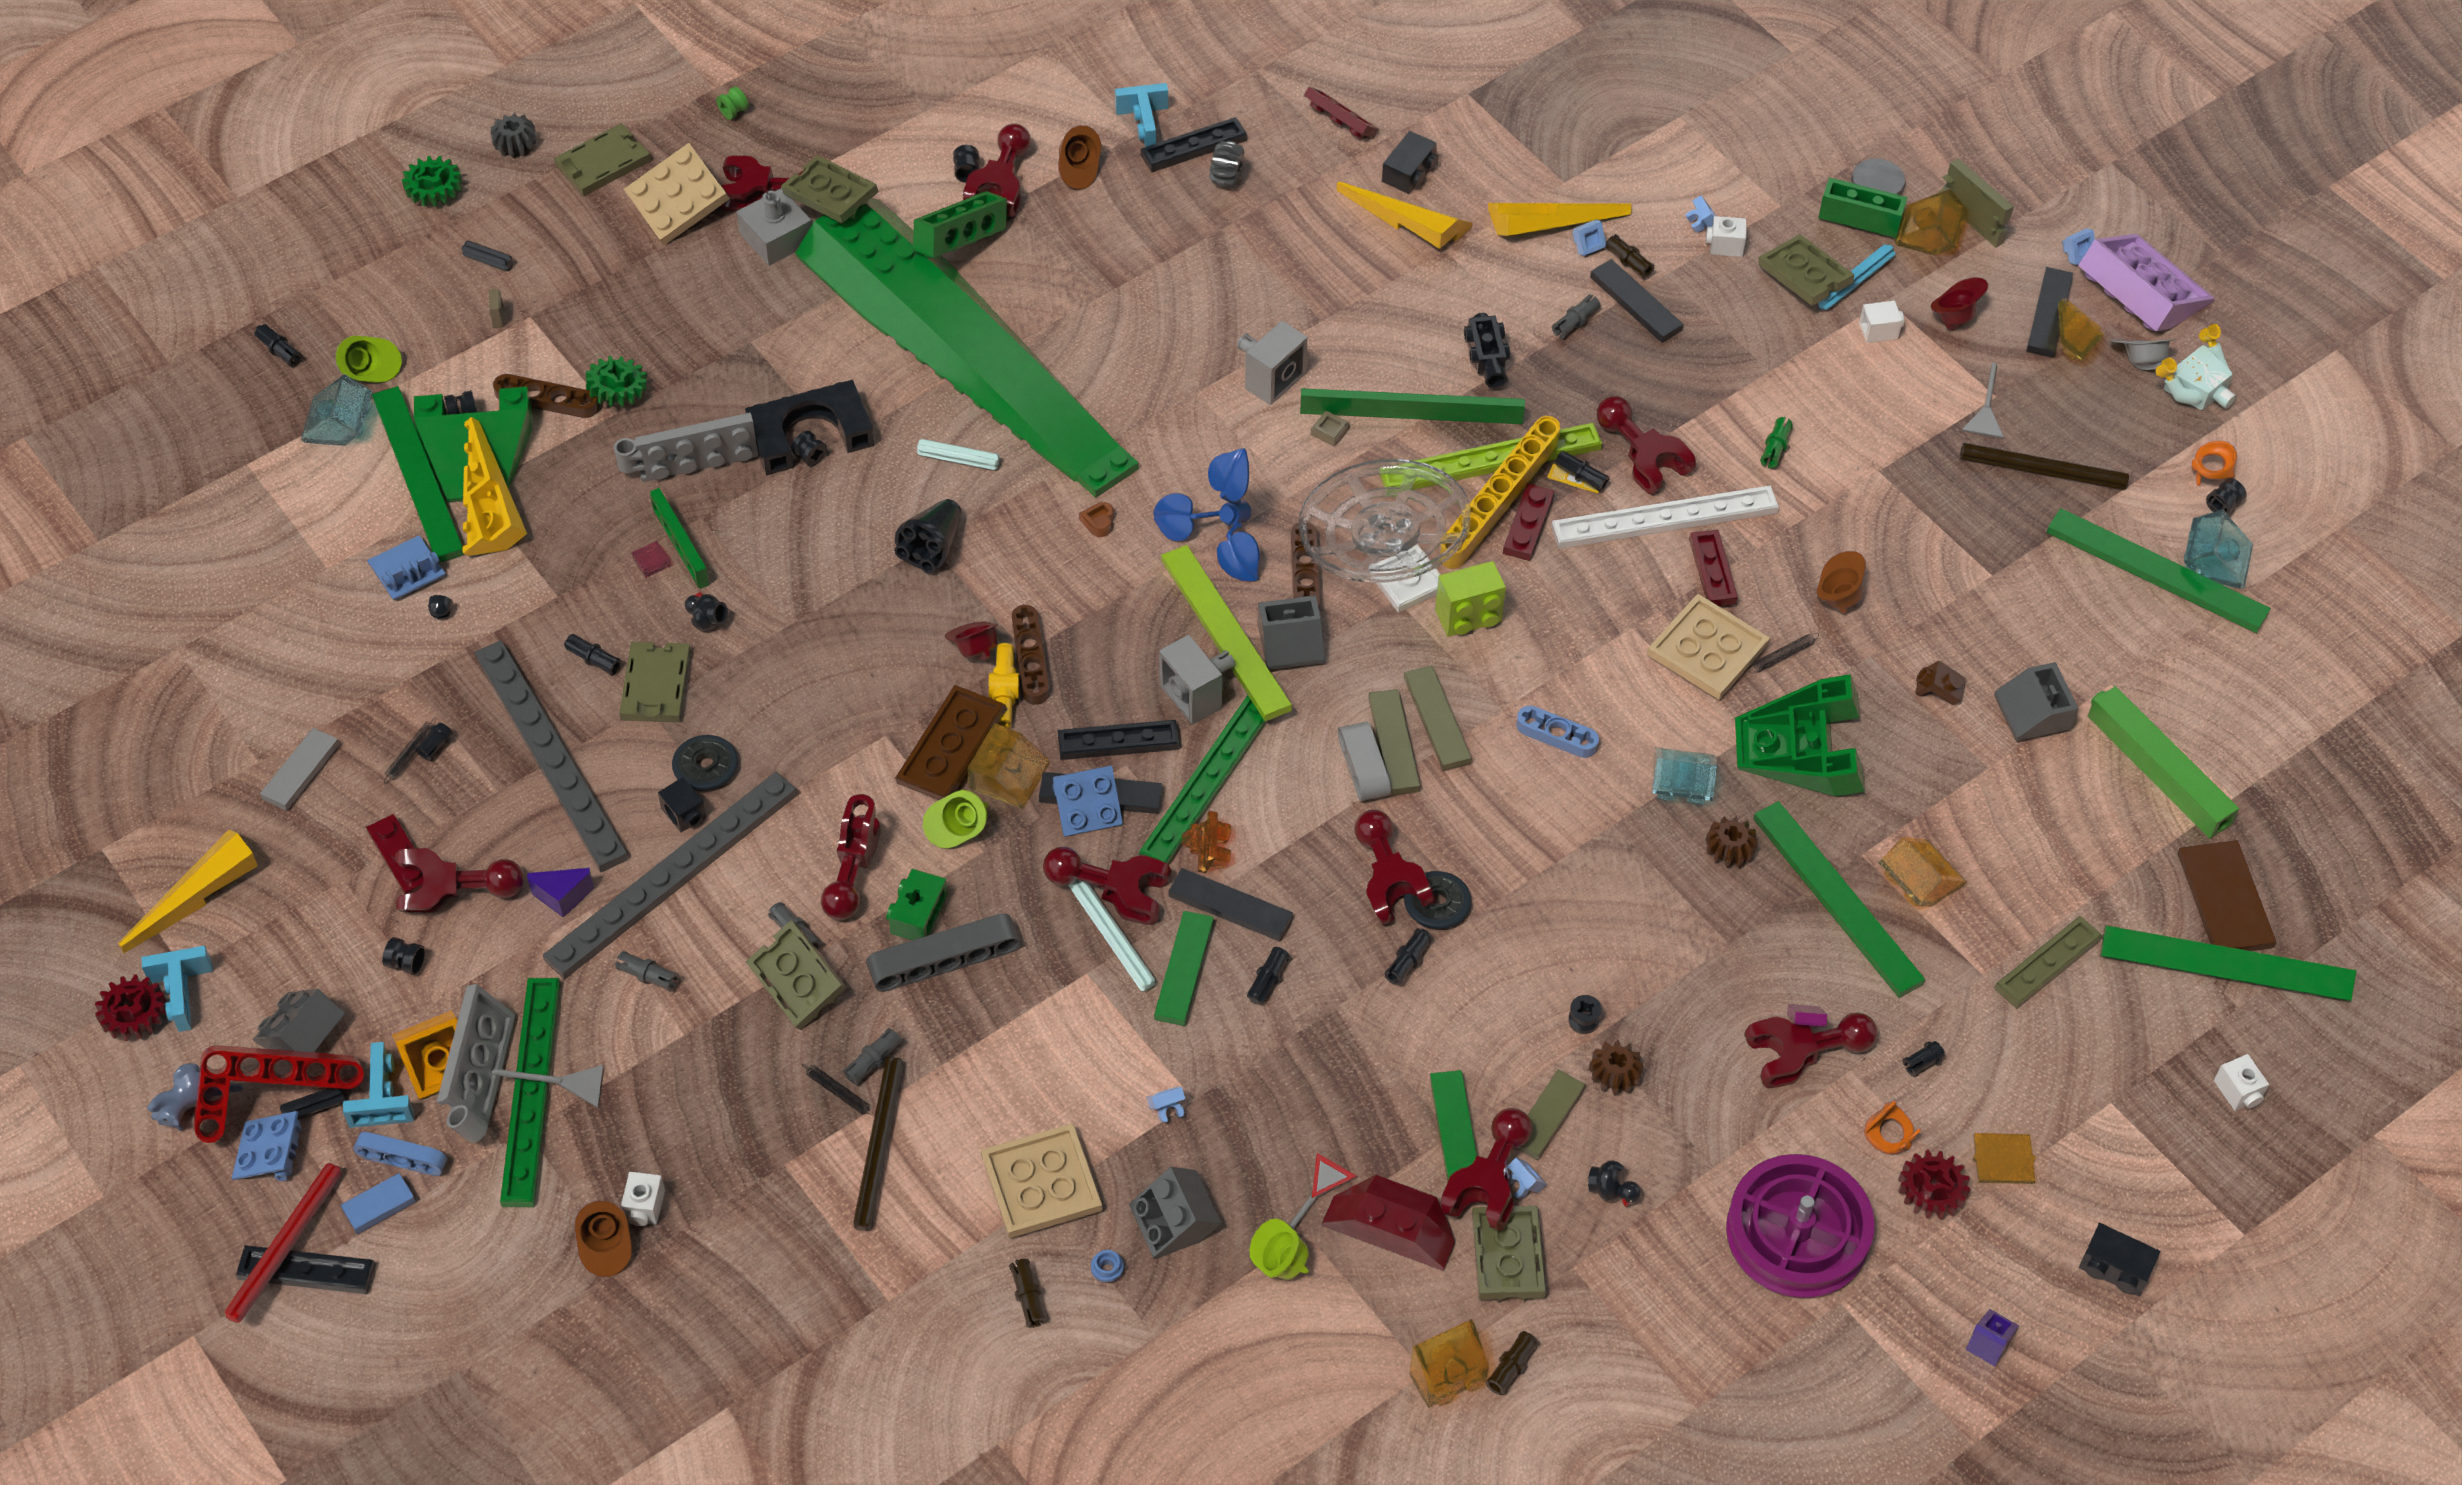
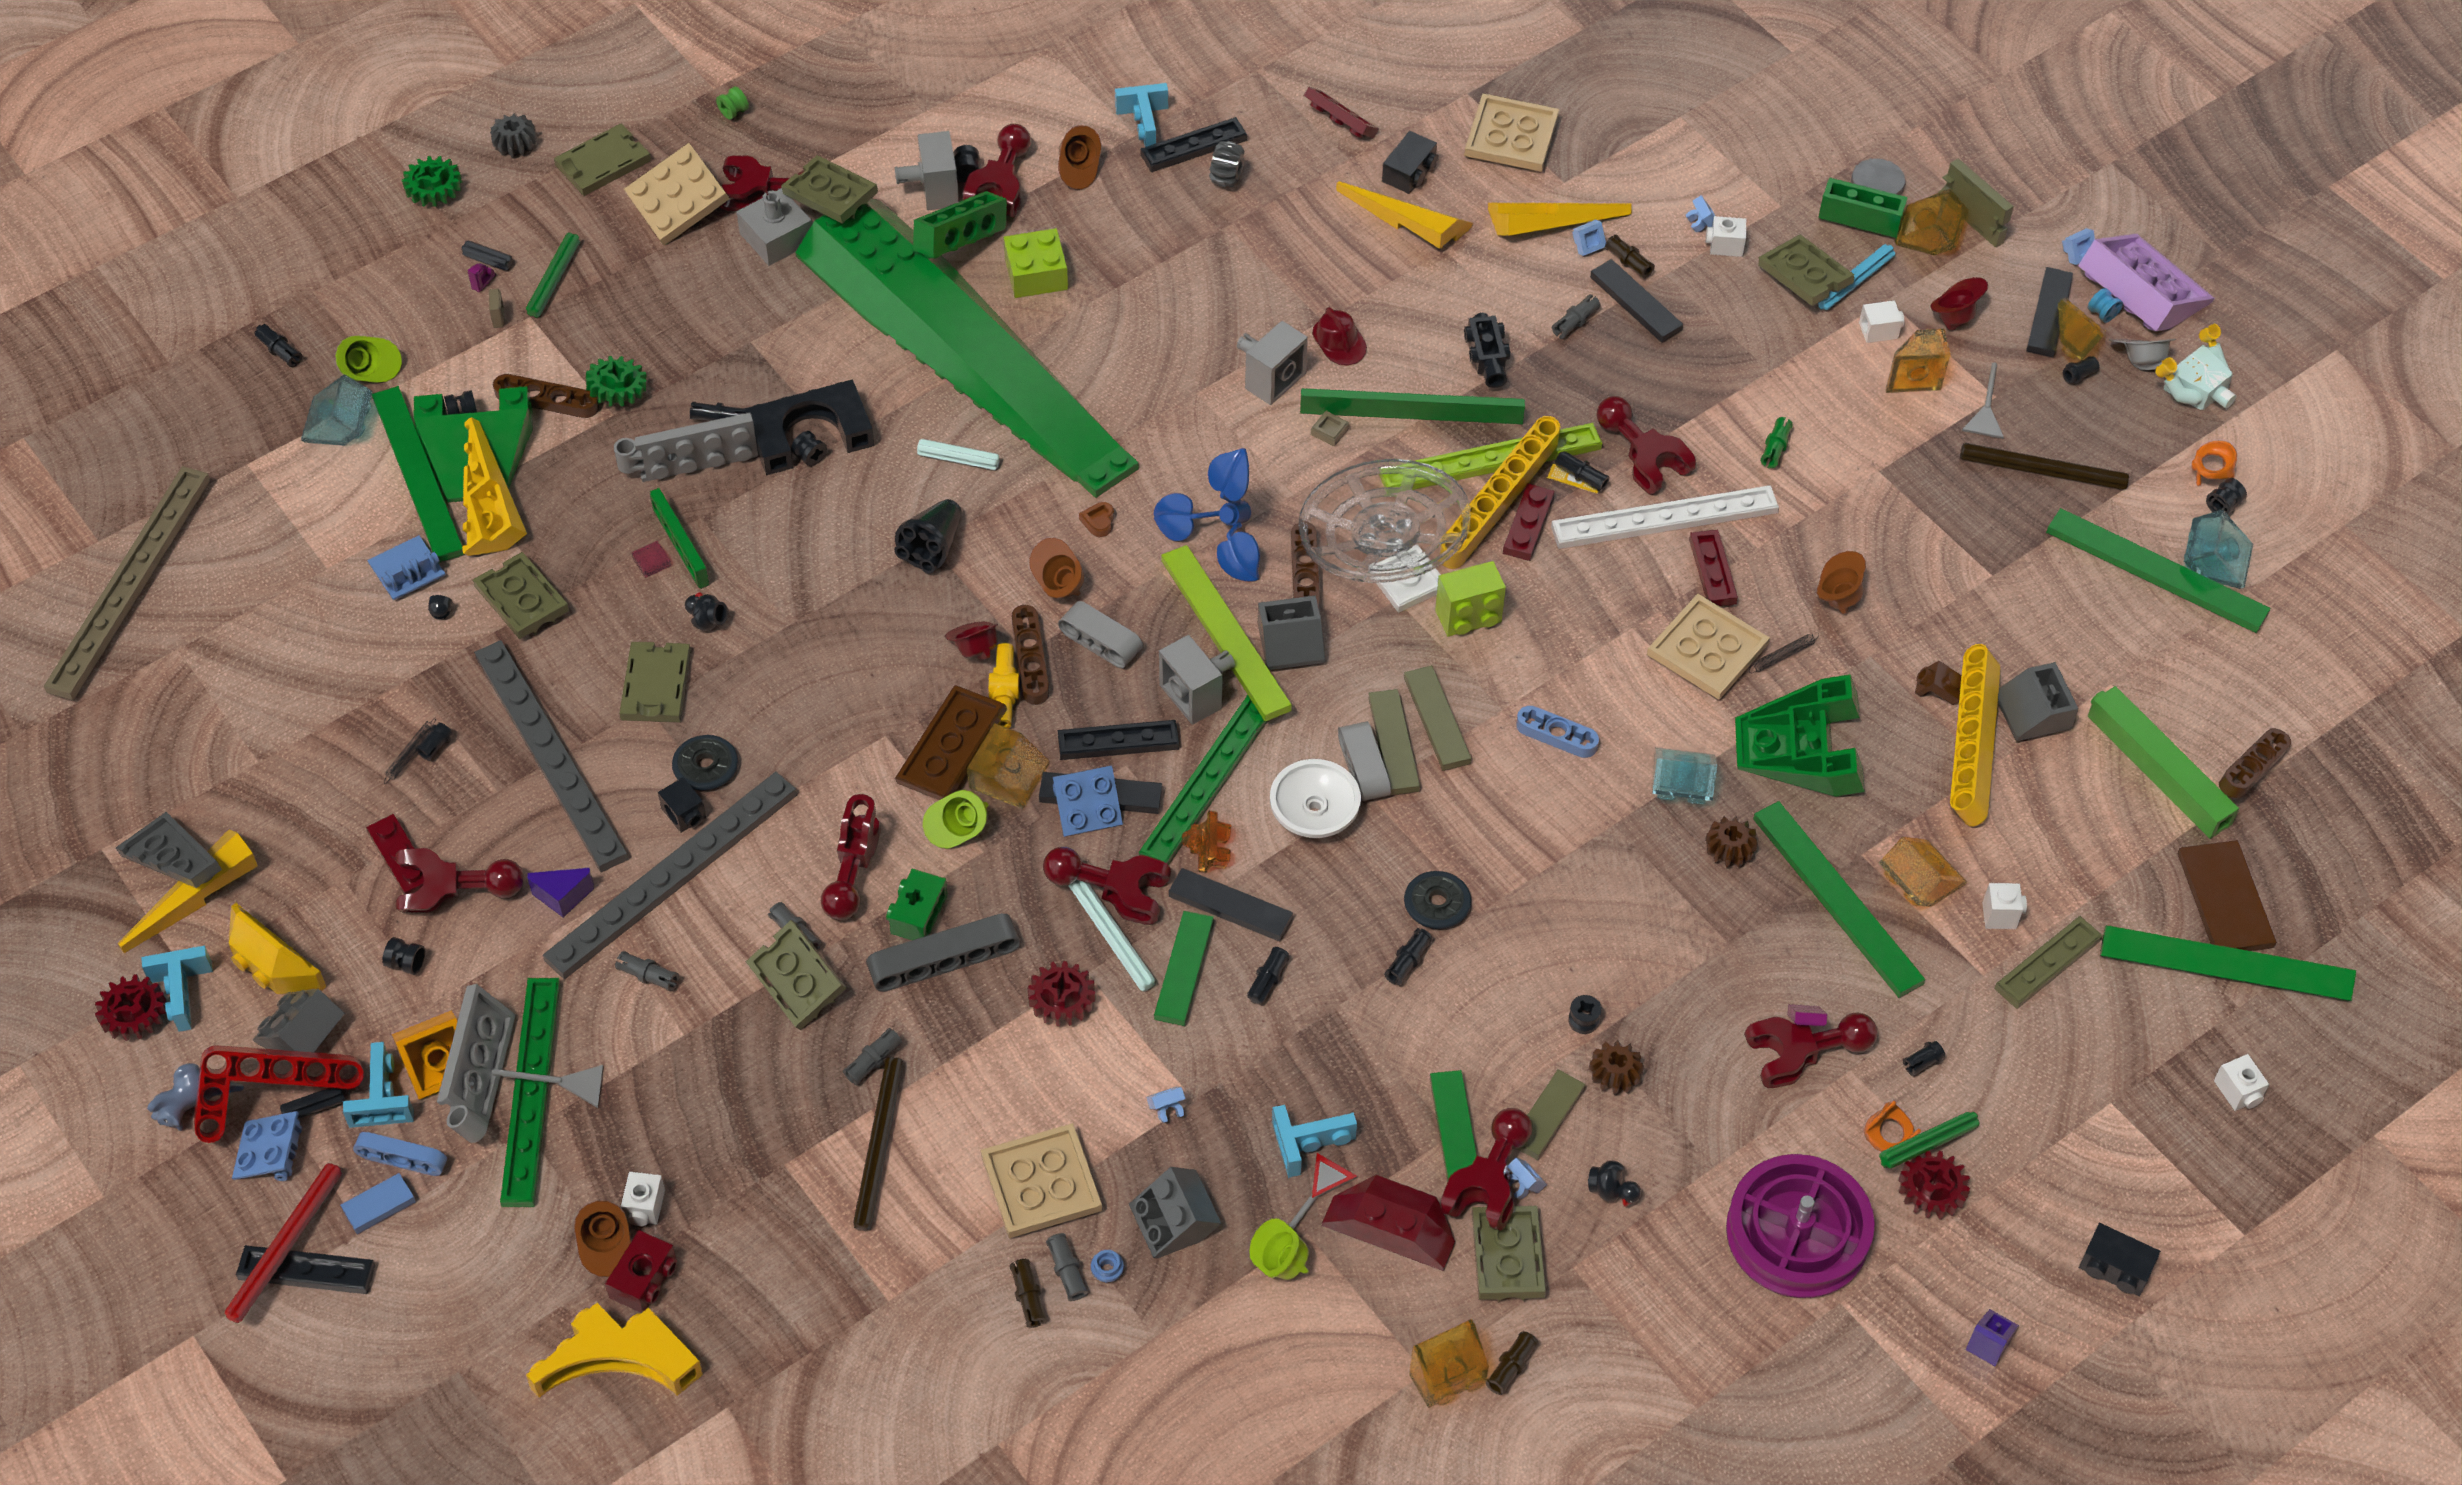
light grey tile [260,728,340,811] -> none
black axle [564,634,621,675] -> none
black piece [802,1064,874,1115] -> none
dark red piece [1354,810,1436,925] -> none
clear yellow piece [1972,1133,2036,1184] -> none
none -> dark tan plate [44,466,210,700]
none -> dark grey wing [116,812,222,888]
none -> yellow wedge [228,902,326,994]
none -> magenta tile [467,263,496,292]
none -> olive piece [473,552,569,639]
none -> green axle [526,232,580,318]
none -> yellow arch [526,1303,703,1398]
none -> dark red brick [605,1230,677,1313]
none -> black pin [690,401,746,421]
none -> light grey brick [894,131,959,210]
none -> lime brick [1003,228,1068,298]
none -> dark red gear [1027,961,1096,1027]
none -> dark orange piece [1029,538,1085,598]
none -> dark grey pin [1046,1233,1088,1301]
none -> light grey beam [1058,601,1143,668]
none -> white dish [1270,759,1361,838]
none -> medium azure bracket [1272,1105,1357,1178]
none -> dark red piece [1312,307,1367,366]
none -> tan plate [1464,94,1559,172]
none -> green axle [1879,1112,1980,1169]
none -> clear yellow slope [1886,329,1951,393]
none -> yellow beam [1950,644,2000,826]
none -> white brick [1982,883,2027,929]
none -> black pin [2063,356,2100,384]
none -> dark azure wheel [2088,288,2123,323]
none -> reddish brown beam [2219,728,2291,798]

